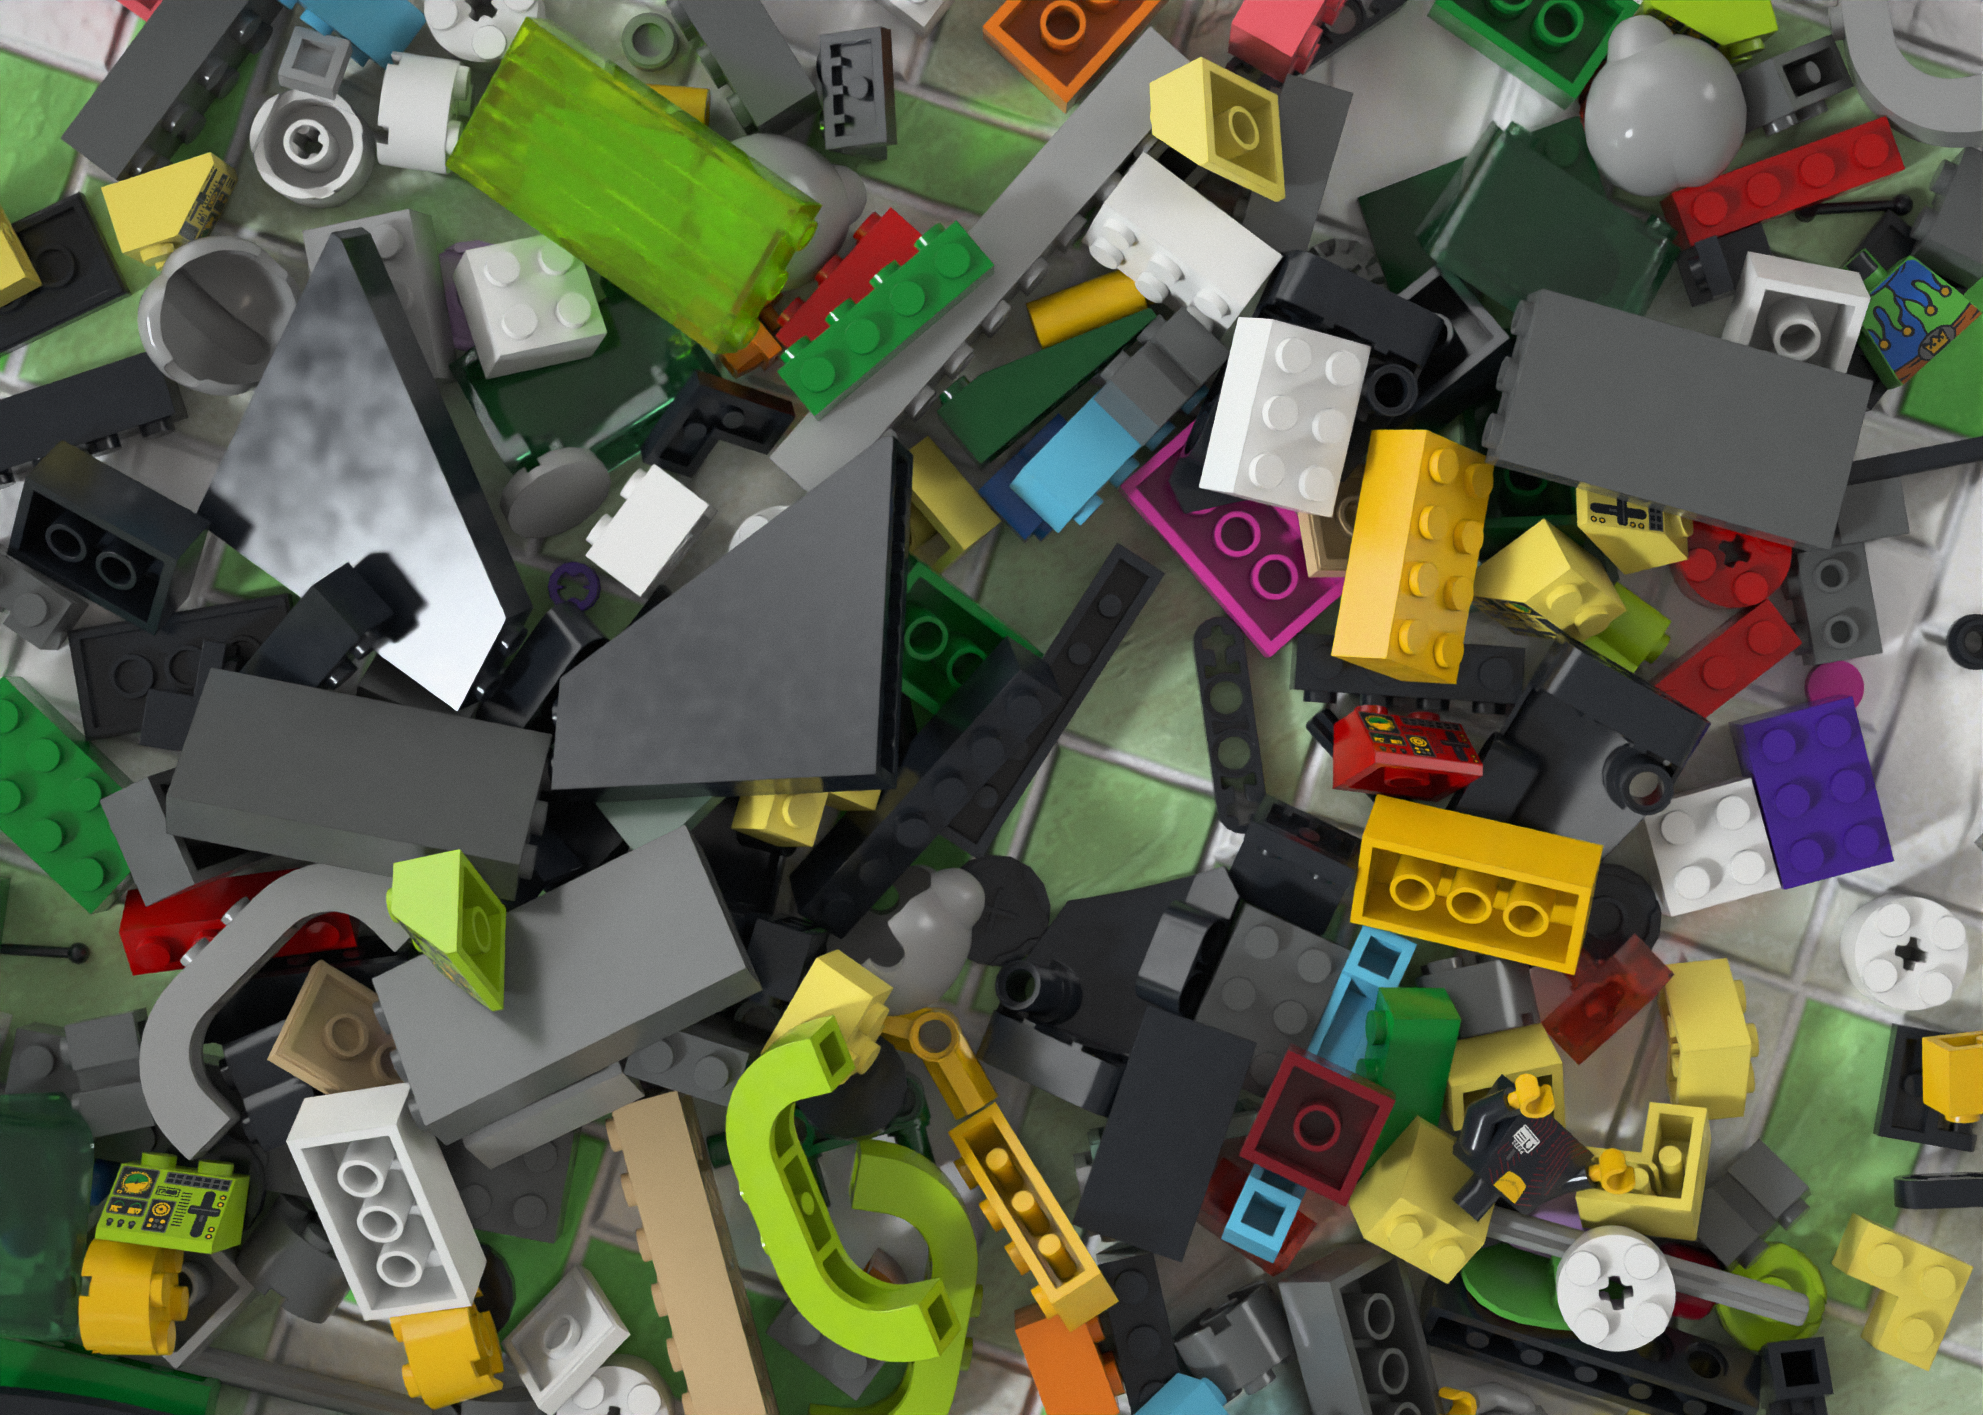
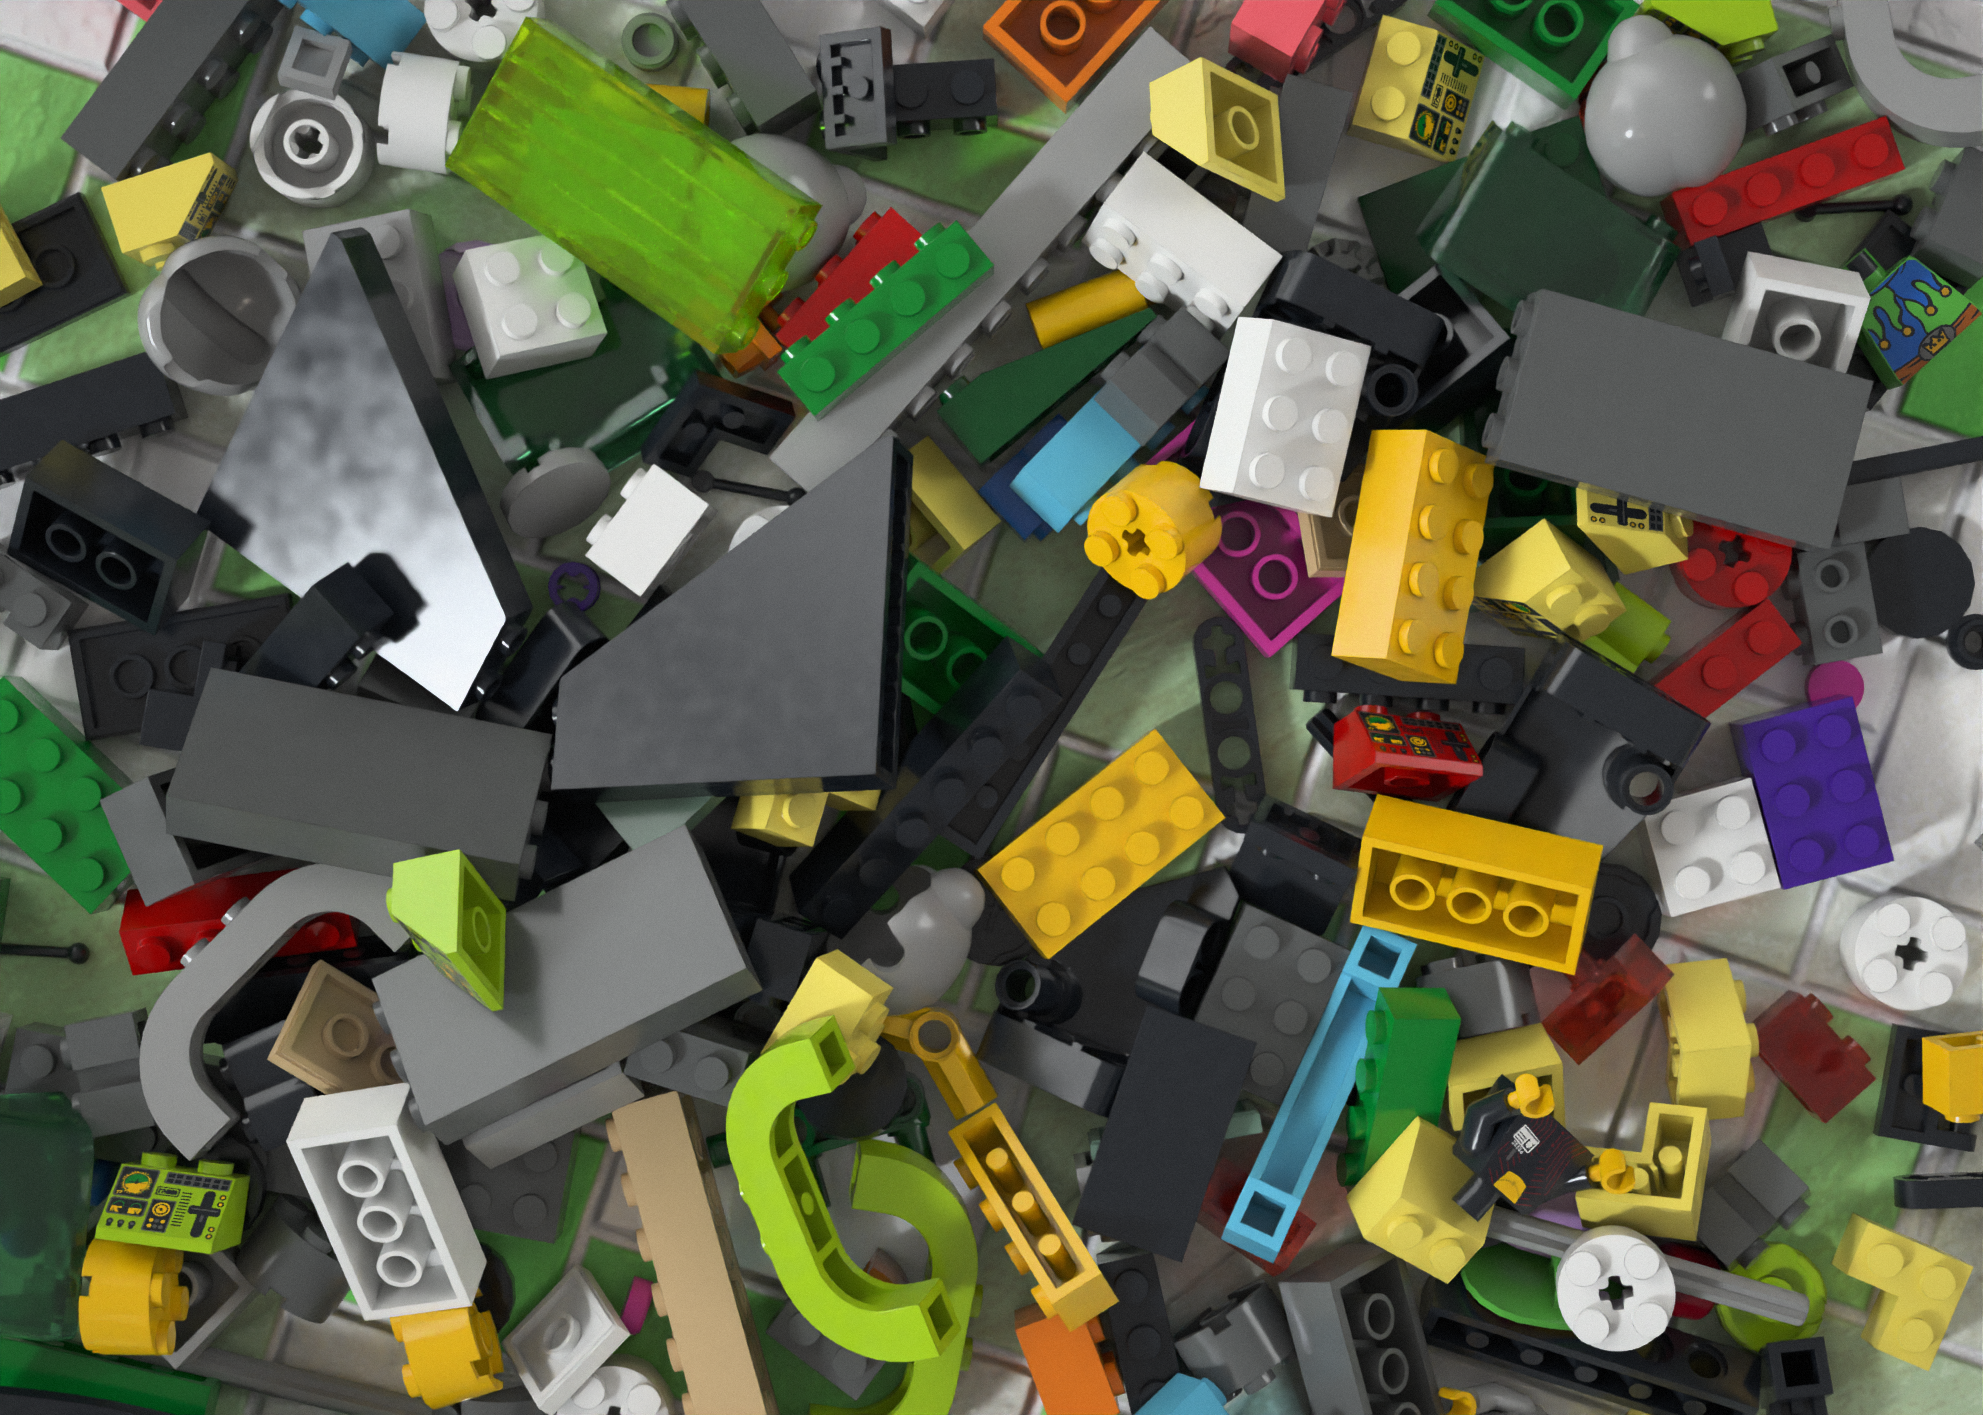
dark red brick [1239,1043,1396,1207] -> none
none -> dark pink tile [620,1276,653,1336]
none -> black hinge [692,470,806,506]
none -> black brick [893,58,998,139]
none -> yellow brick [973,729,1226,959]
none -> yellow brick [1084,461,1222,599]
none -> light yellow slope [1346,15,1485,164]
none -> clear red brick [1751,990,1876,1124]
none -> black tile [1866,527,1975,639]

